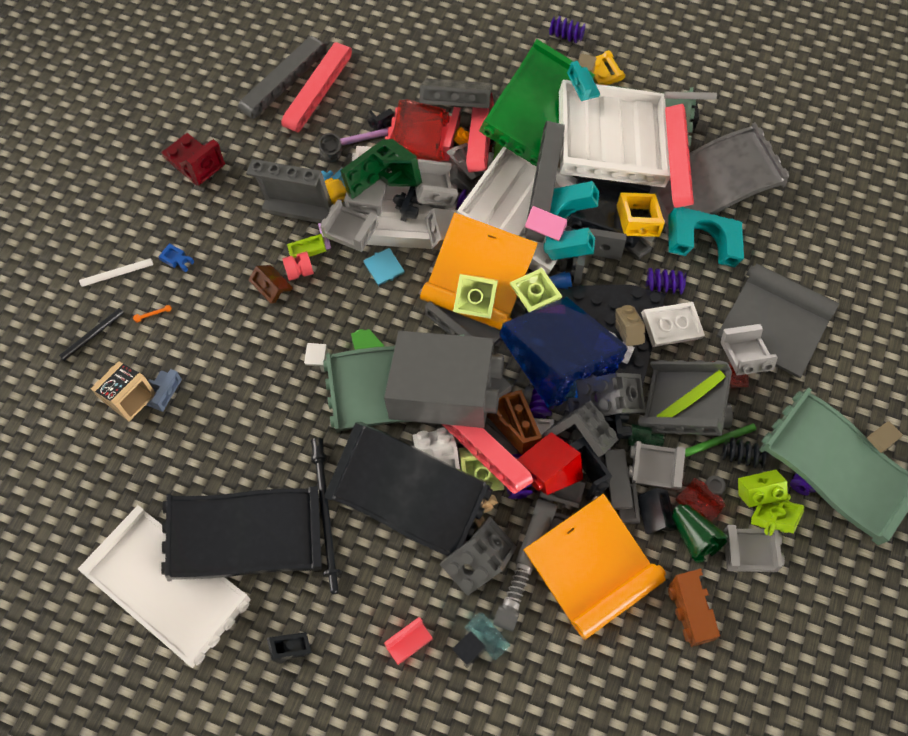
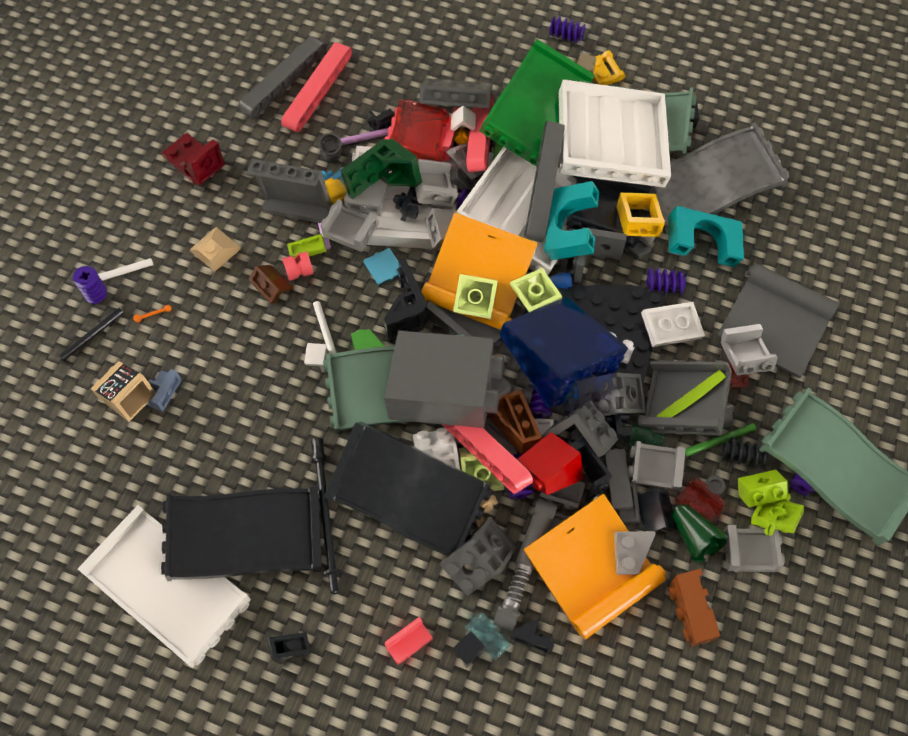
blue plate [158,243,194,272] -> none
bright pink slope [525,206,567,241] -> none
teal panel [567,61,600,101] -> none
dark tan brick [615,305,645,346] -> none
light grey bar [664,92,717,100] -> none
coral beam [665,104,694,208] -> none
dark tan slope [867,421,903,453] -> none
none -> dark purple piece [73,266,107,304]
none -> tan slope [190,227,241,272]
none -> white bar [313,301,337,354]
none -> black bracket [384,258,428,343]
none -> white panel [451,106,476,131]
none -> black slope [510,618,555,655]
none -> light grey wing [614,531,655,575]

